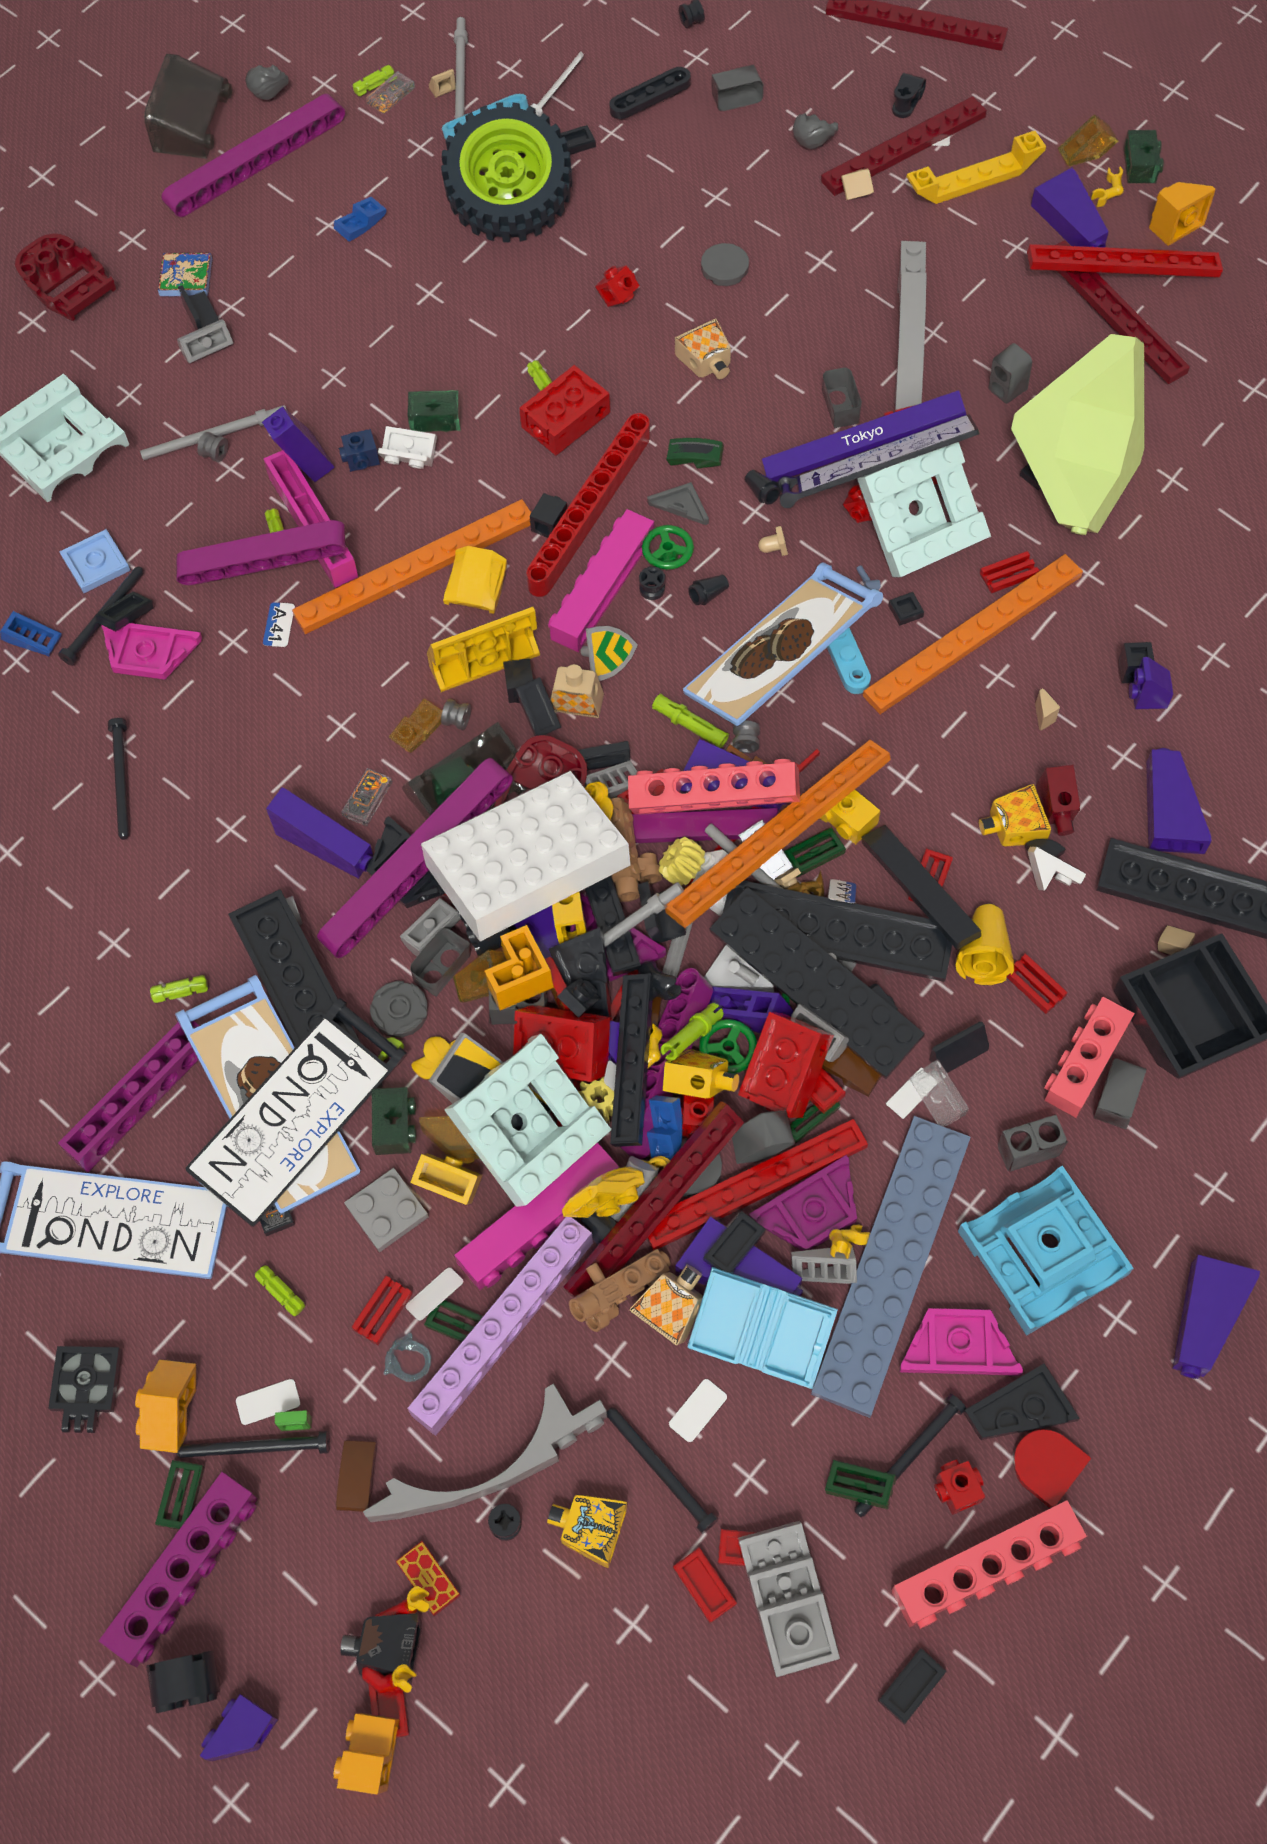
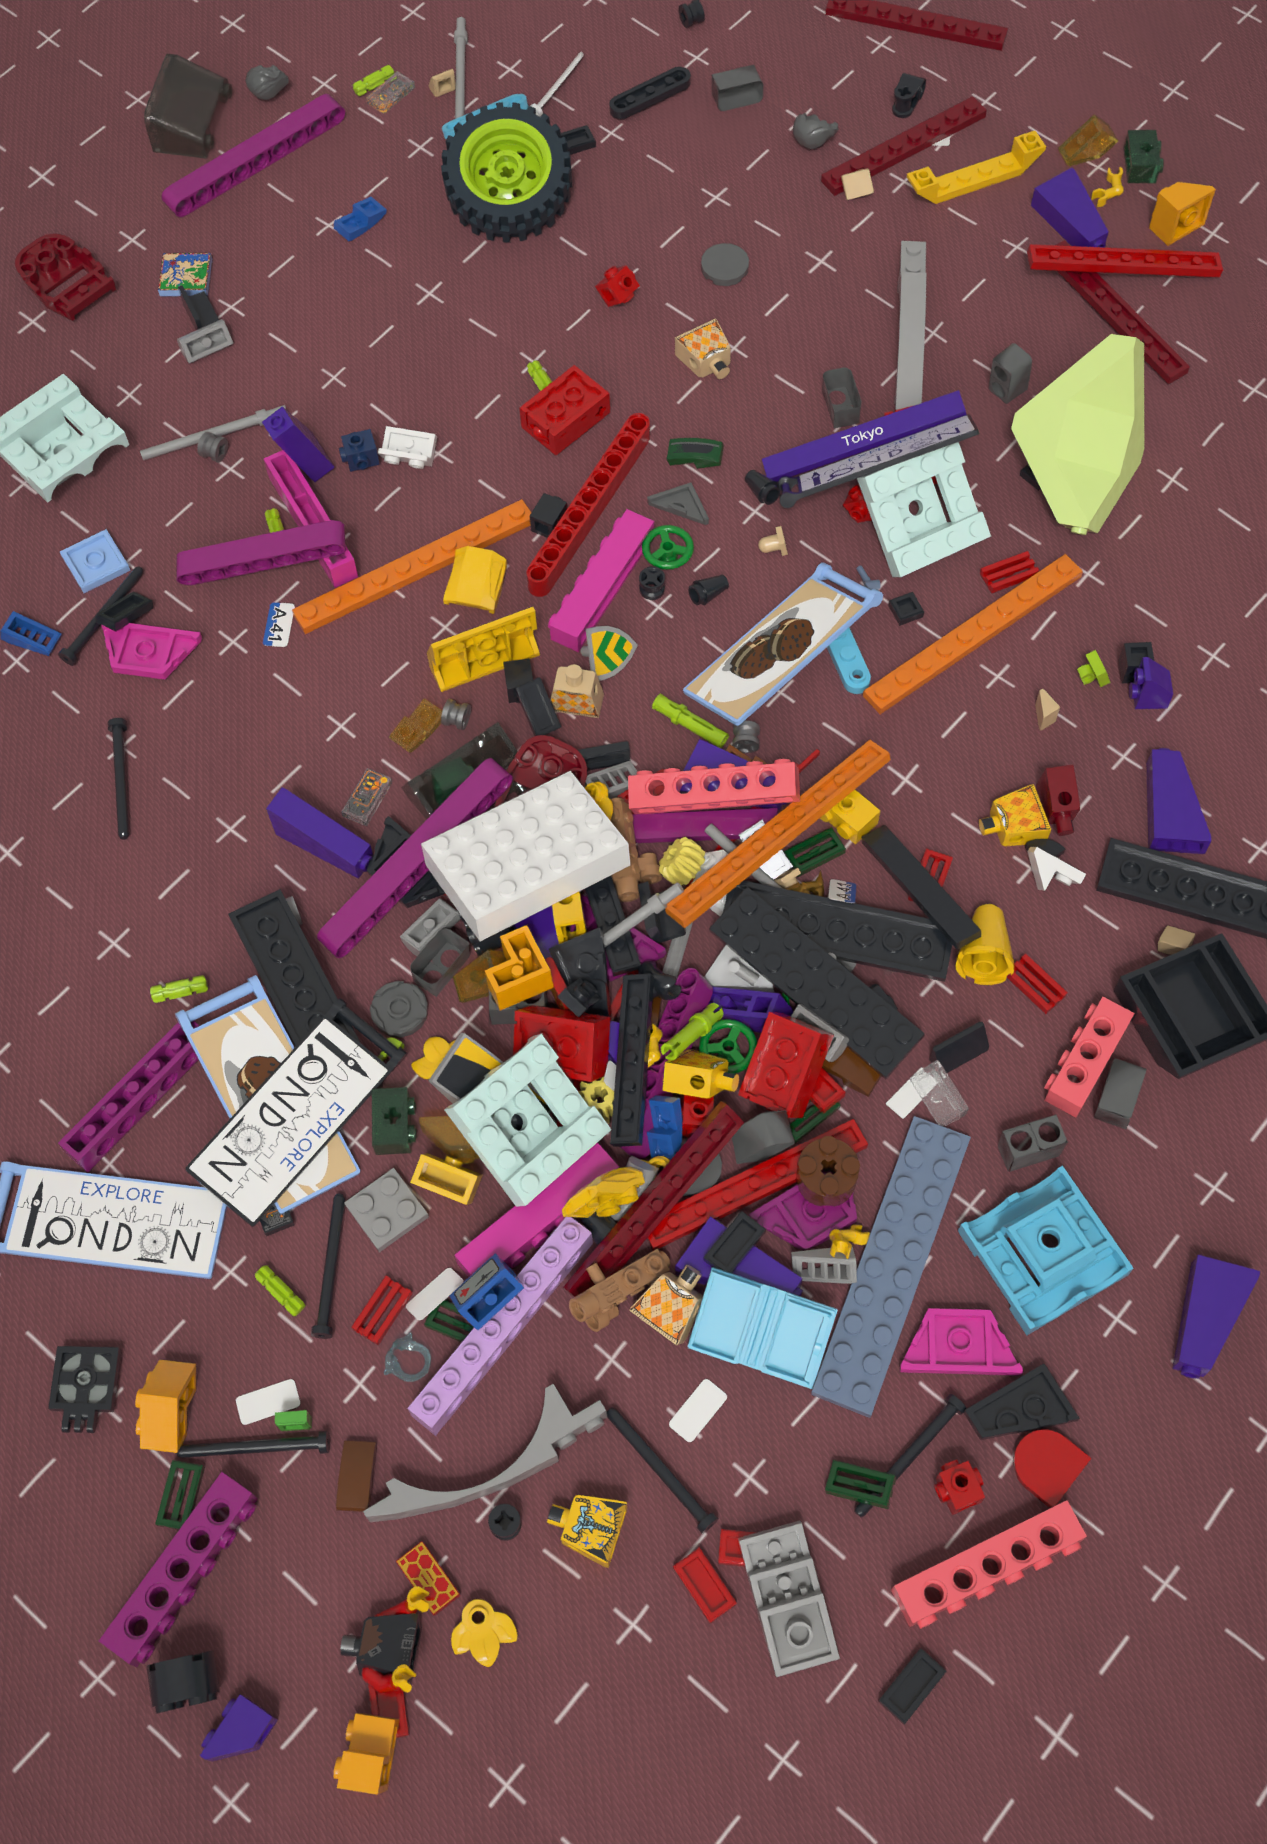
clear green brick [408,390,461,432] -> none
none -> black bar [311,1193,345,1339]
none -> blue brick [449,1253,524,1331]
none -> yellow plate [451,1599,517,1667]
none -> reddish brown brick [796,1136,860,1207]
none -> lime tile [1077,650,1110,687]

